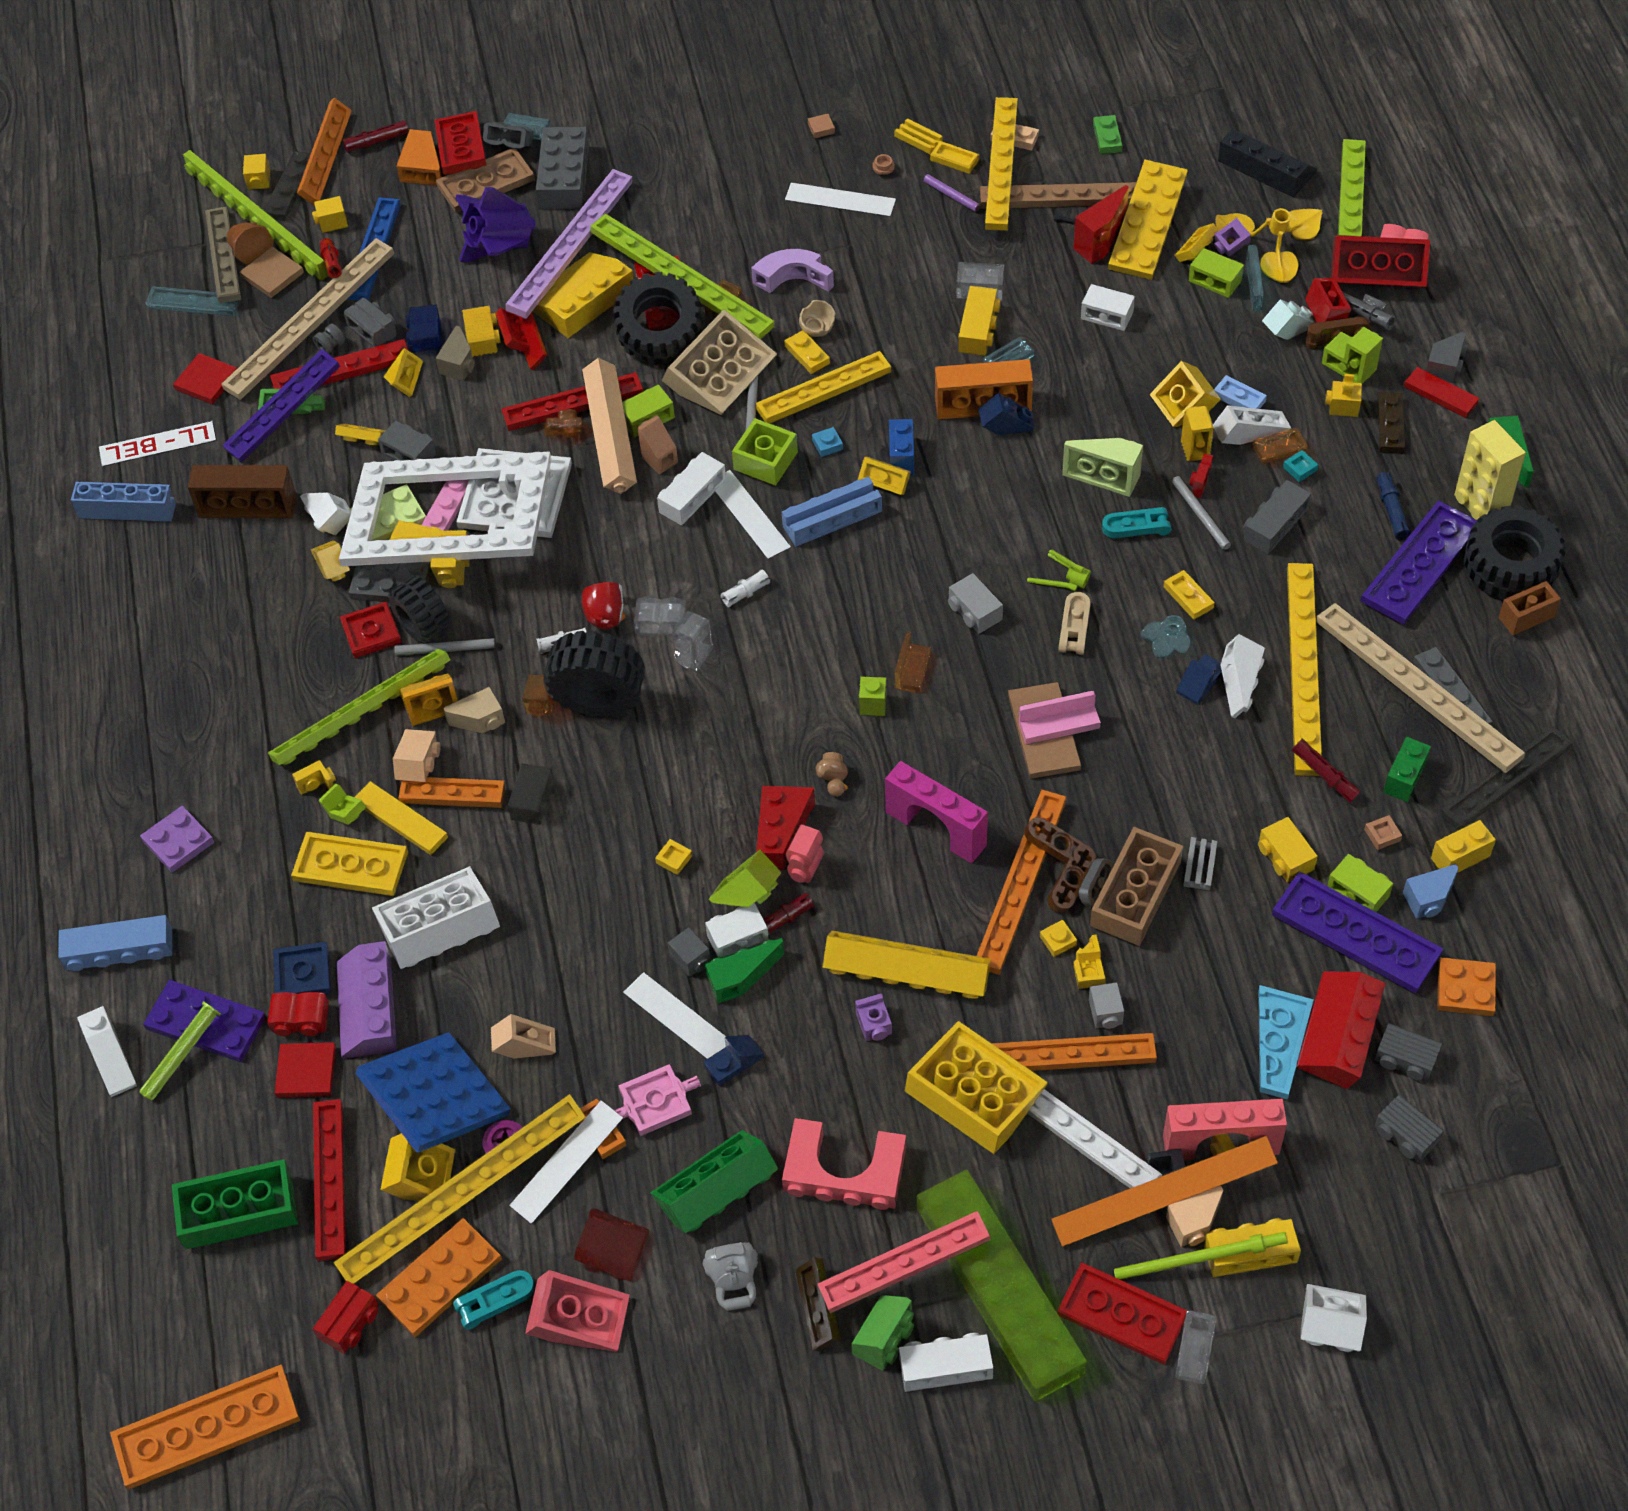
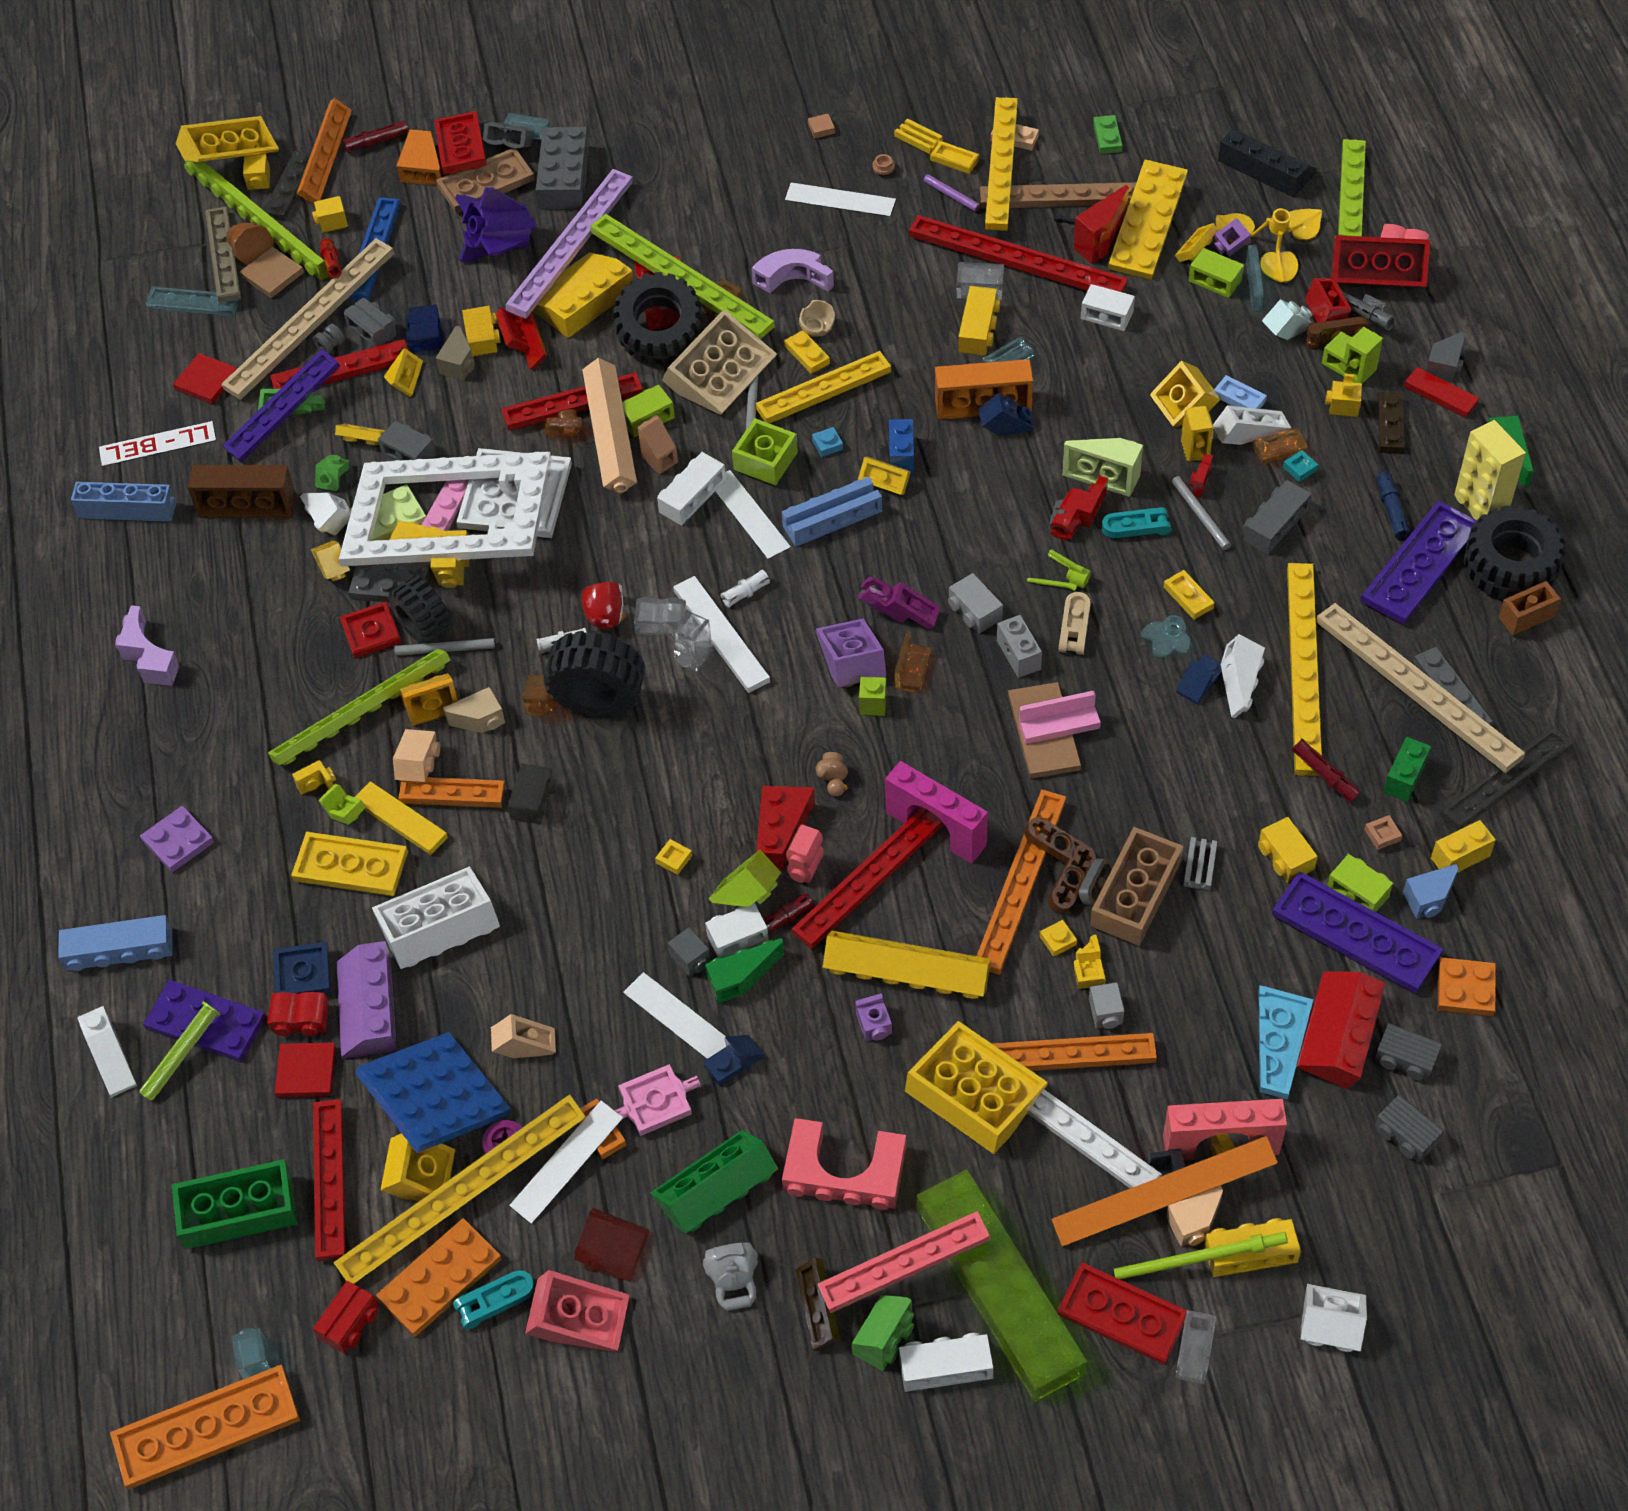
none -> lavender arch [115,606,179,686]
none -> yellow slope [176,116,279,162]
none -> clear light blue brick [231,1328,271,1379]
none -> bright green bracket [315,455,349,491]
none -> white tile [673,576,770,693]
none -> red plate [792,807,945,950]
none -> medium lavender slope [816,618,887,687]
none -> magenta plate [858,577,940,630]
none -> red plate [909,215,1128,293]
none -> light grey brick [997,615,1042,678]
none -> red plate [1049,475,1108,540]

